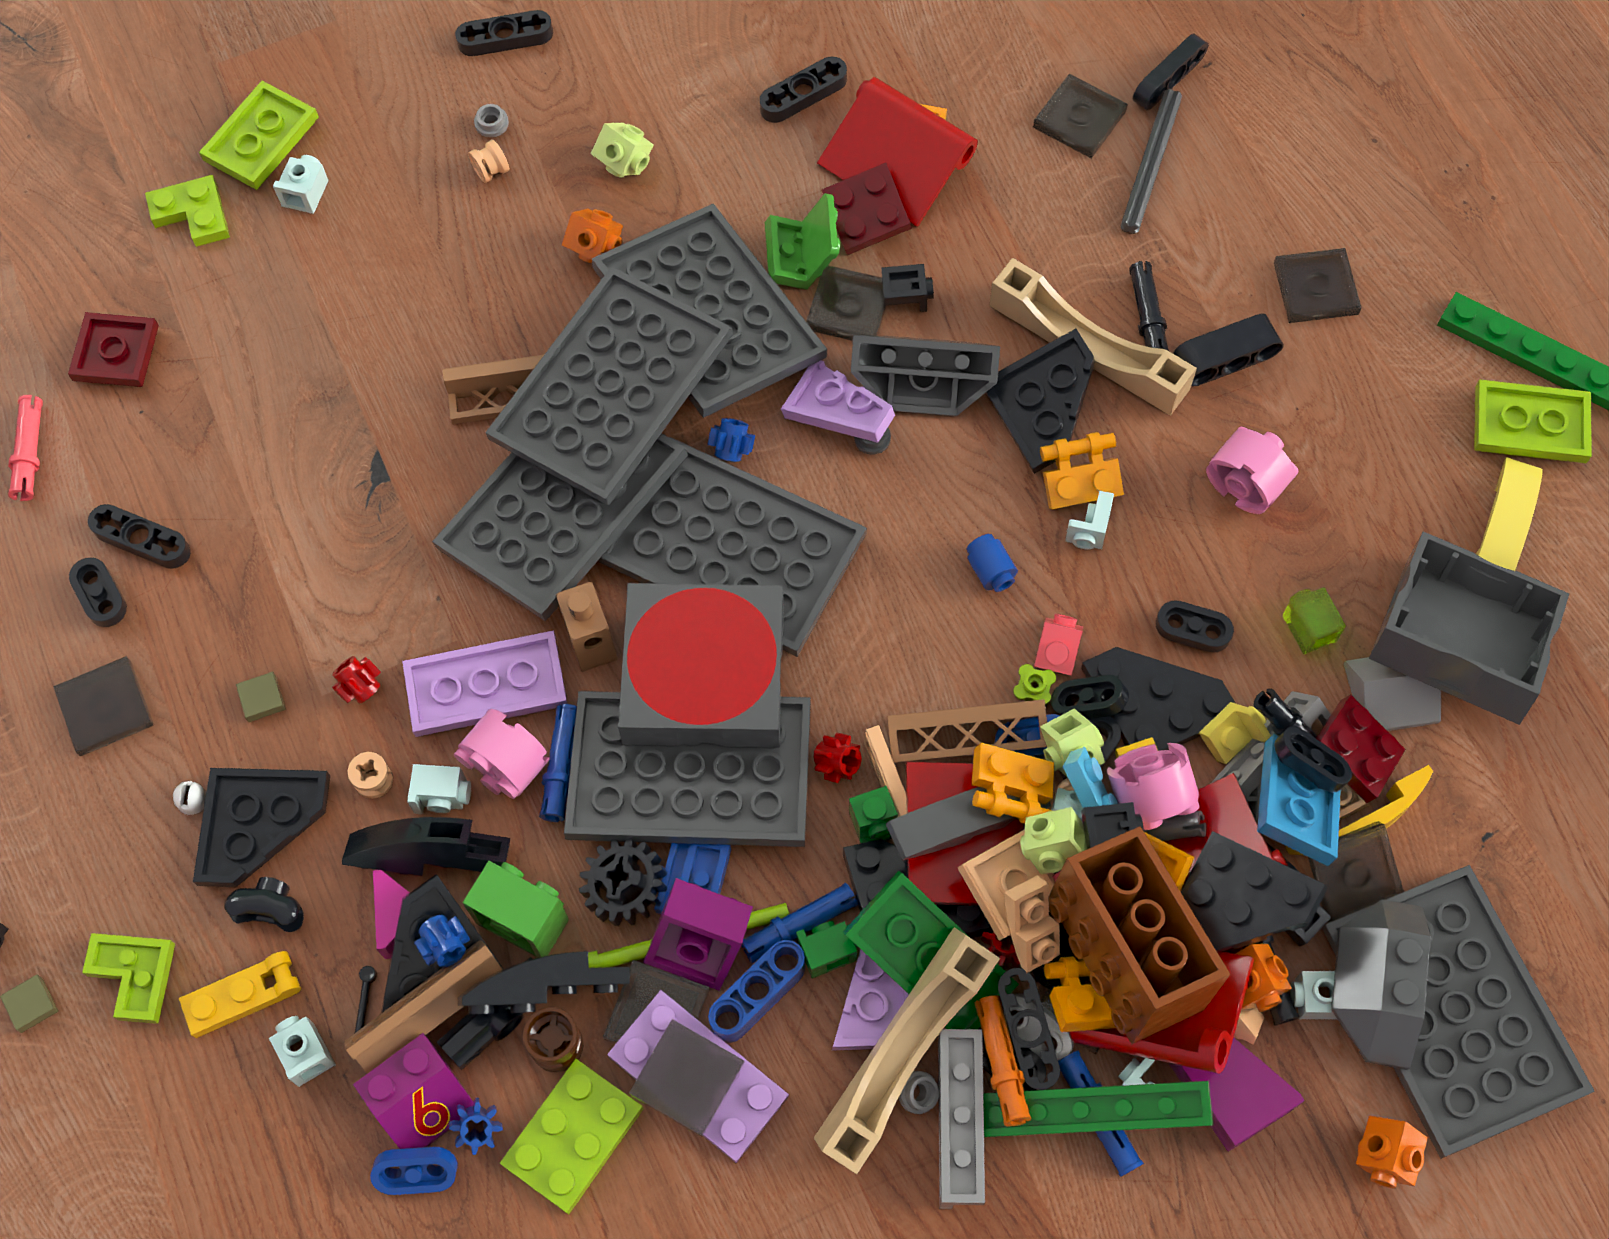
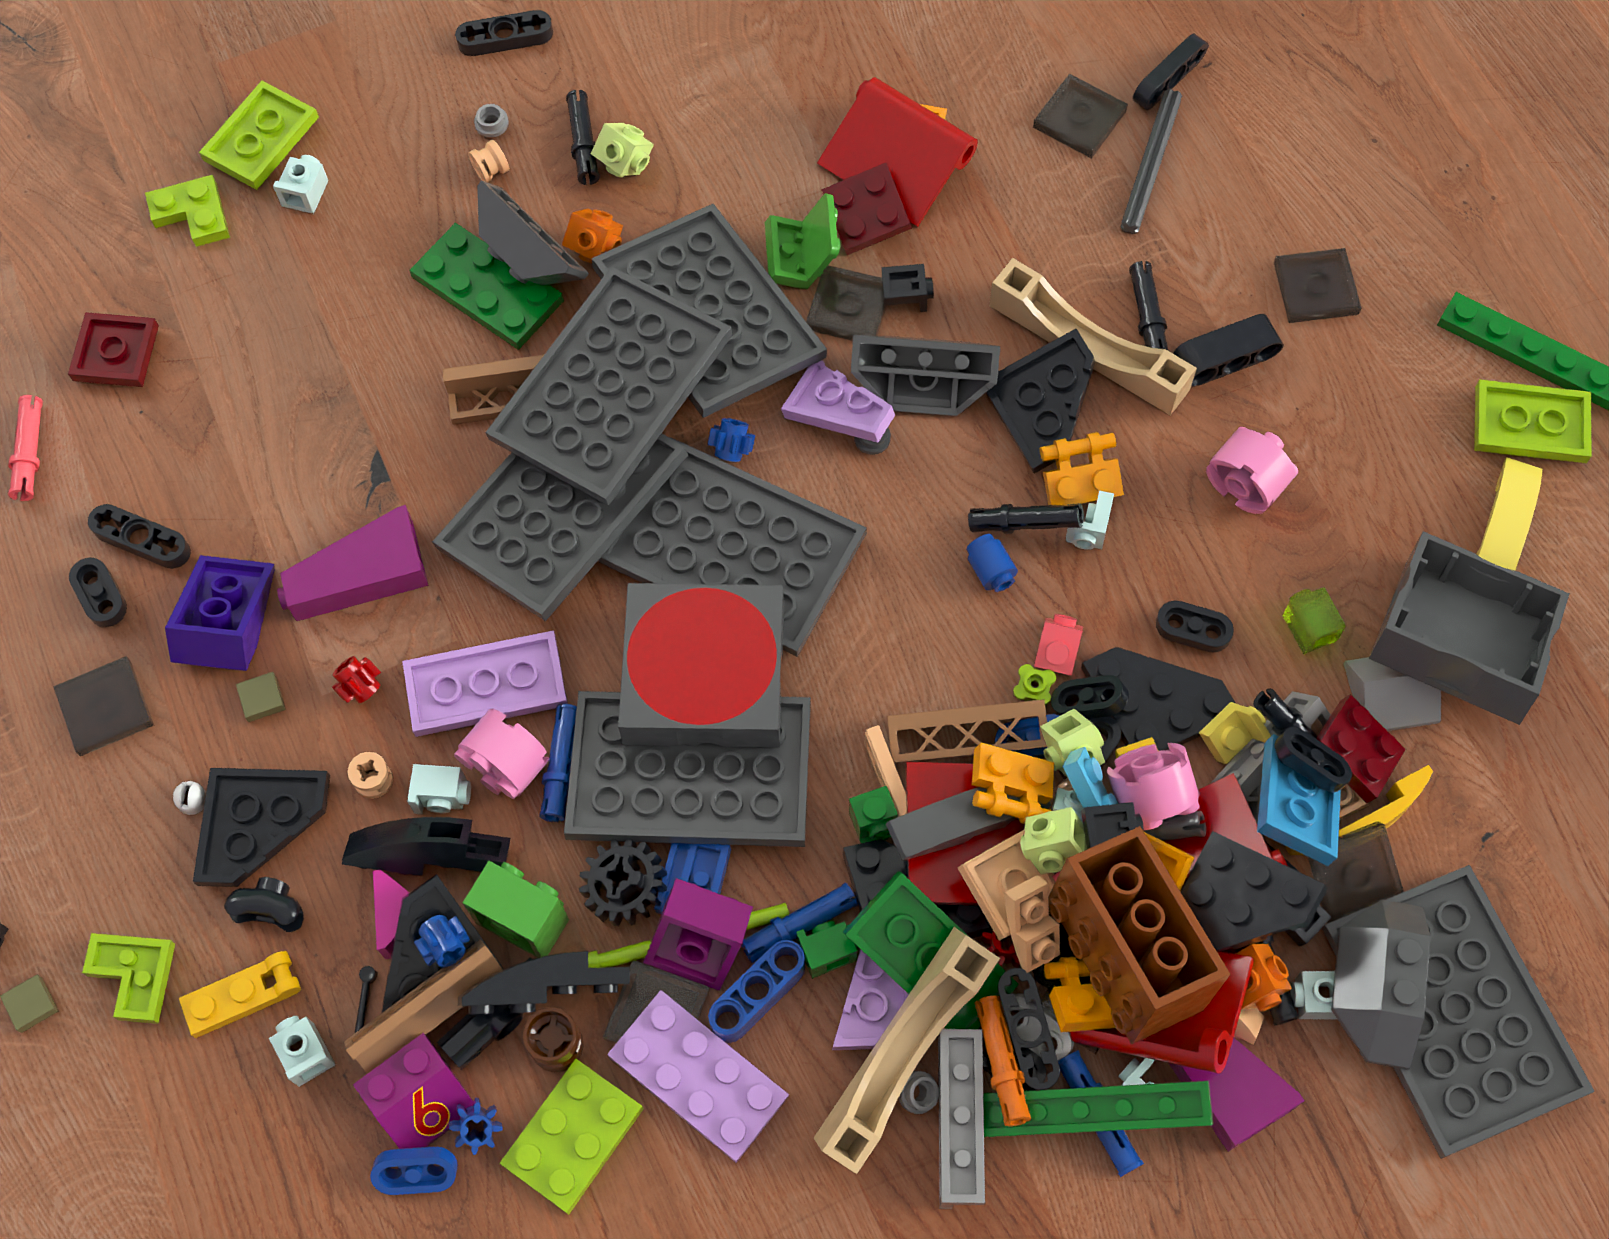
medium nougat torso [556,582,618,672] -> none
clear smoke tile [629,1019,745,1137] -> none
black beam [760,56,847,123] -> none
red gear [814,733,862,783] -> none
orange brick [1356,1116,1428,1189] -> none
none -> dark purple slope [165,555,275,671]
none -> magenta slope [277,505,429,621]
none -> green plate [409,222,564,350]
none -> dark grey wedge [477,180,589,285]
none -> black pin [566,90,600,185]
none -> black pin [968,503,1084,534]

